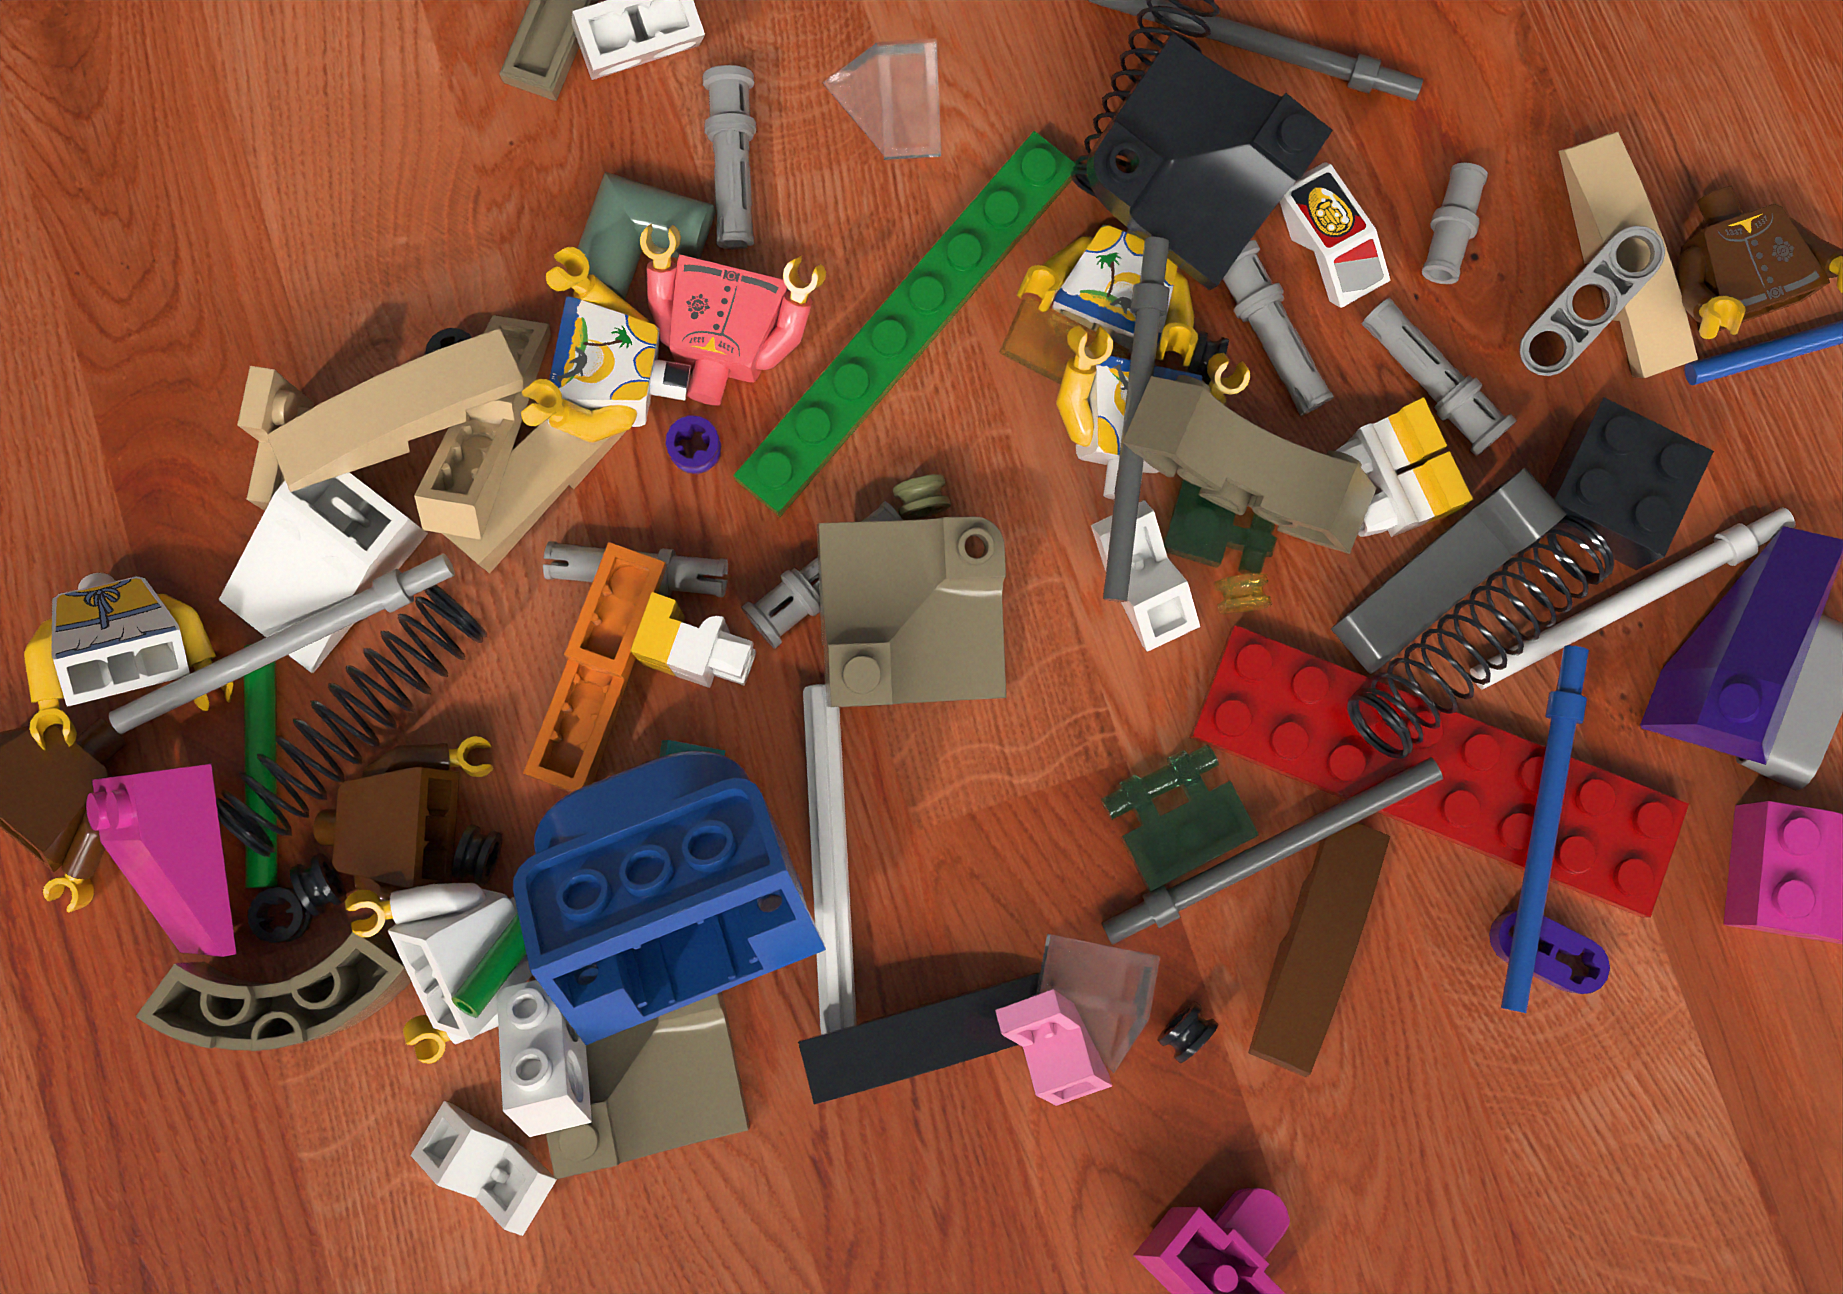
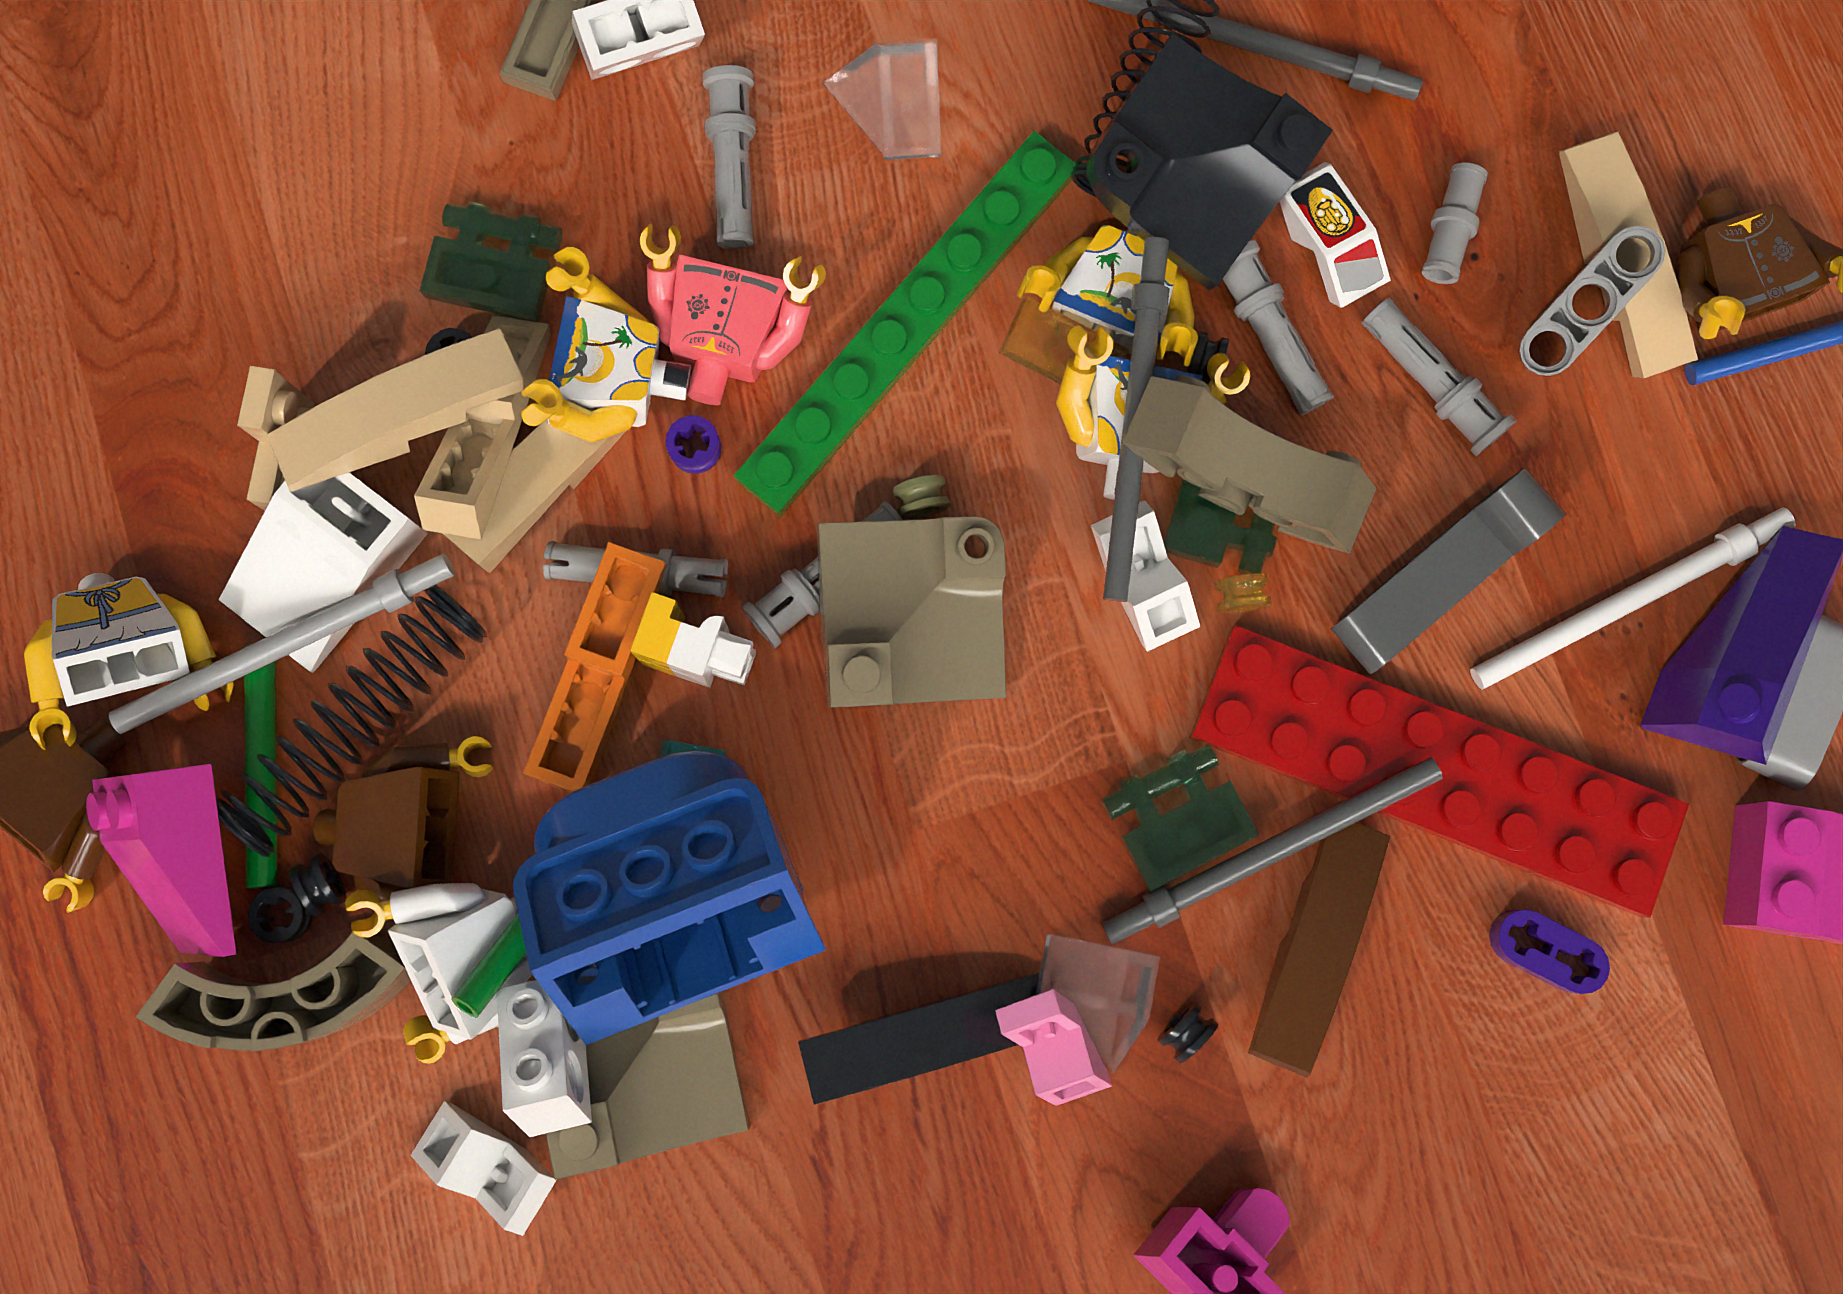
black bush [452,824,503,886] -> none
sand green brick [577,172,716,300] -> none
white axle [803,684,857,1034] -> none
hips [1336,398,1473,537] -> none
black piece [1347,516,1615,759] -> none
blue bar [1501,645,1589,1013] -> none
black brick [1544,397,1714,570] -> none
none -> clear green plate [419,202,562,322]

